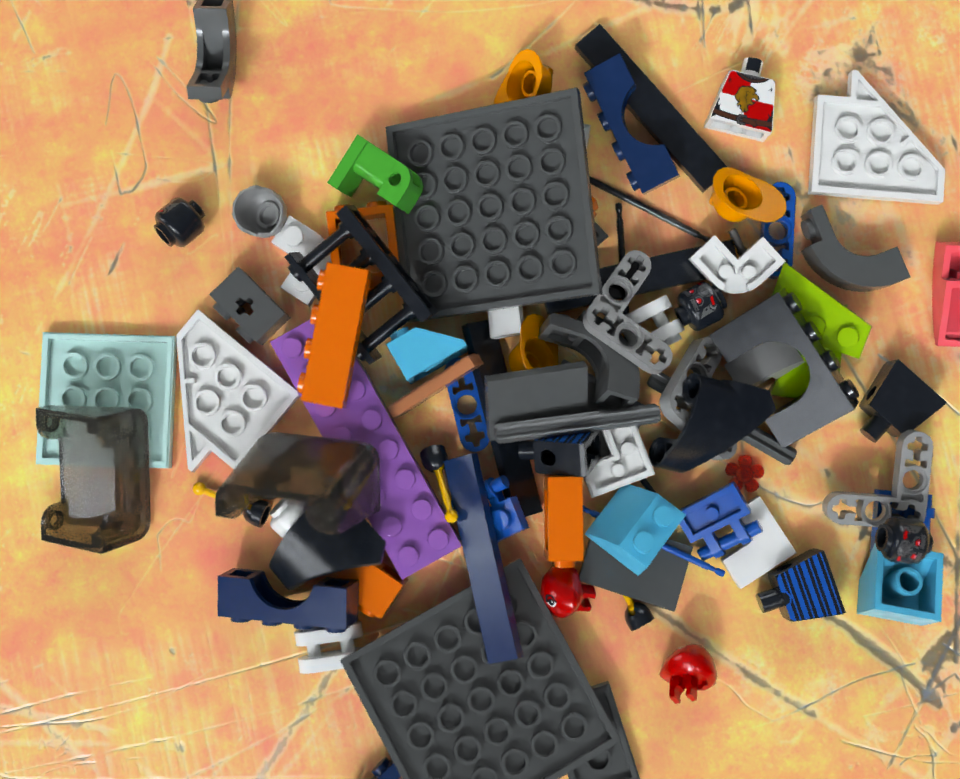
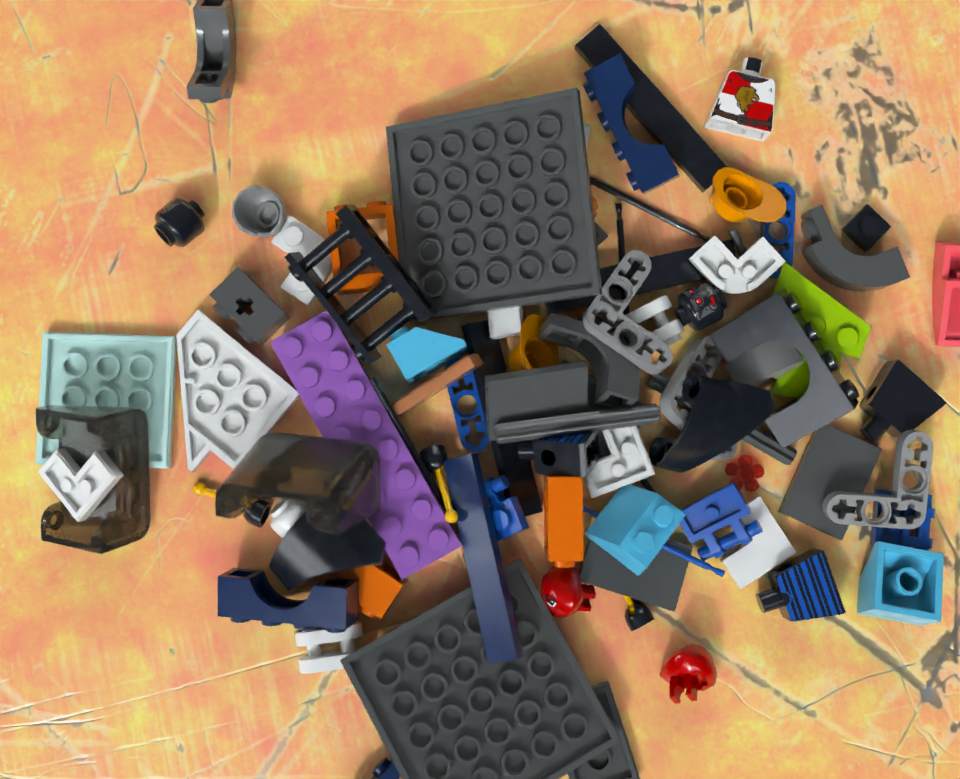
orange brick [297,262,372,409] -> none
bright green piece [327,134,423,214] -> none
light orange piece [494,49,553,104] -> none
white wing [808,70,945,205] -> none
black head [875,517,933,564] -> none
none -> white tile [38,448,124,522]
none -> black piece [369,377,447,513]
none -> dark grey tile [778,424,882,540]
none -> black plate [841,204,891,252]

